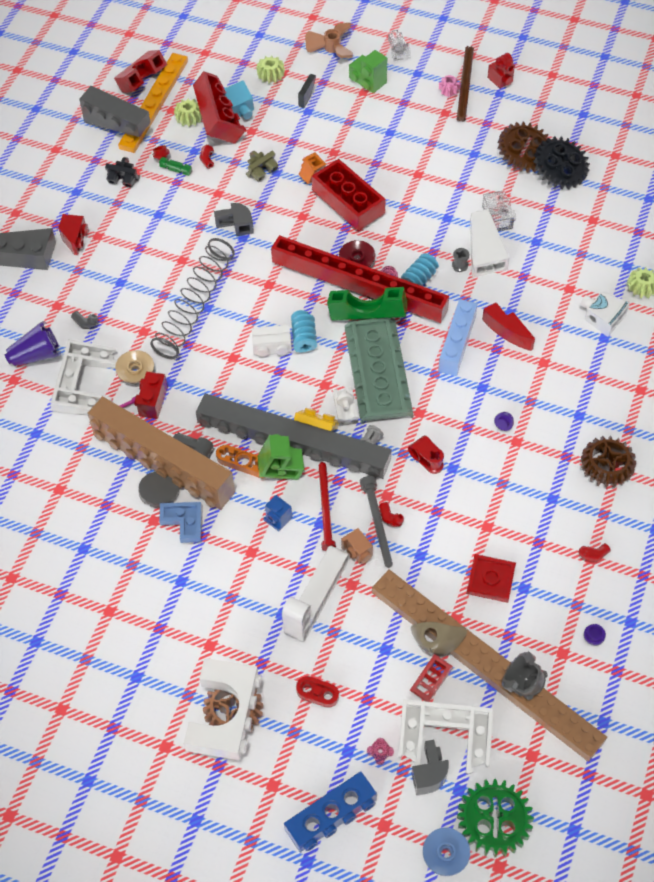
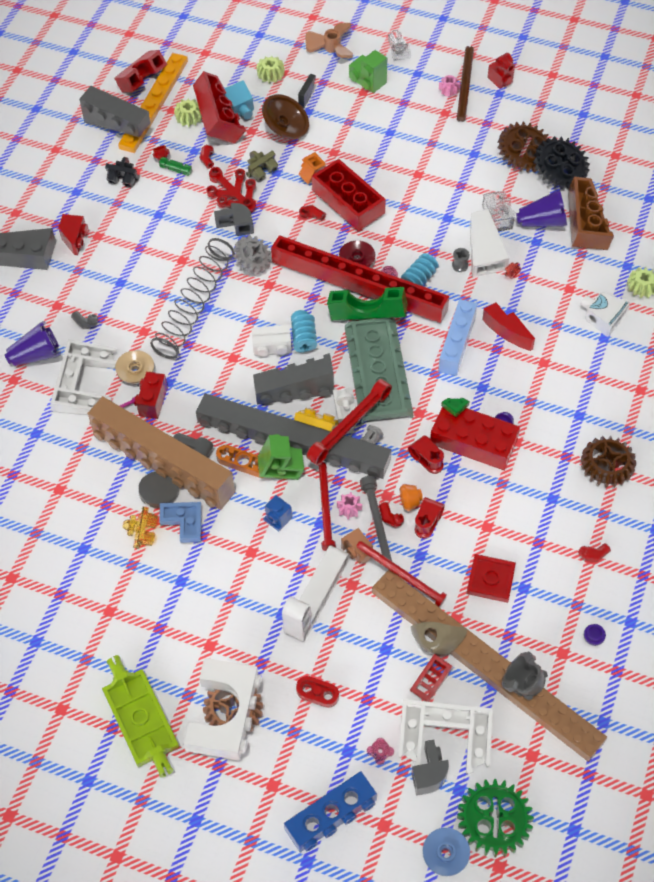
none -> lime plate [102,655,179,778]
none -> clear yellow hips [122,506,158,549]
none -> red plant [206,167,256,213]
none -> light grey gear [233,235,272,274]
none -> dark grey wedge [253,353,334,405]
none -> reddish brown dish [262,94,309,139]
none -> red arm [299,205,326,221]
none -> red piece [306,379,392,465]
none -> bright pink gear [337,492,362,519]
none -> red bar [356,541,447,607]
none -> orange cone [399,484,423,512]
none -> red piece [414,497,445,539]
none -> red brick [430,407,520,471]
none -> green tile [441,398,470,417]
none -> clear red plate [504,262,522,279]
none -> dark purple cone [516,190,567,227]
none -> dark orange wedge [568,177,614,250]

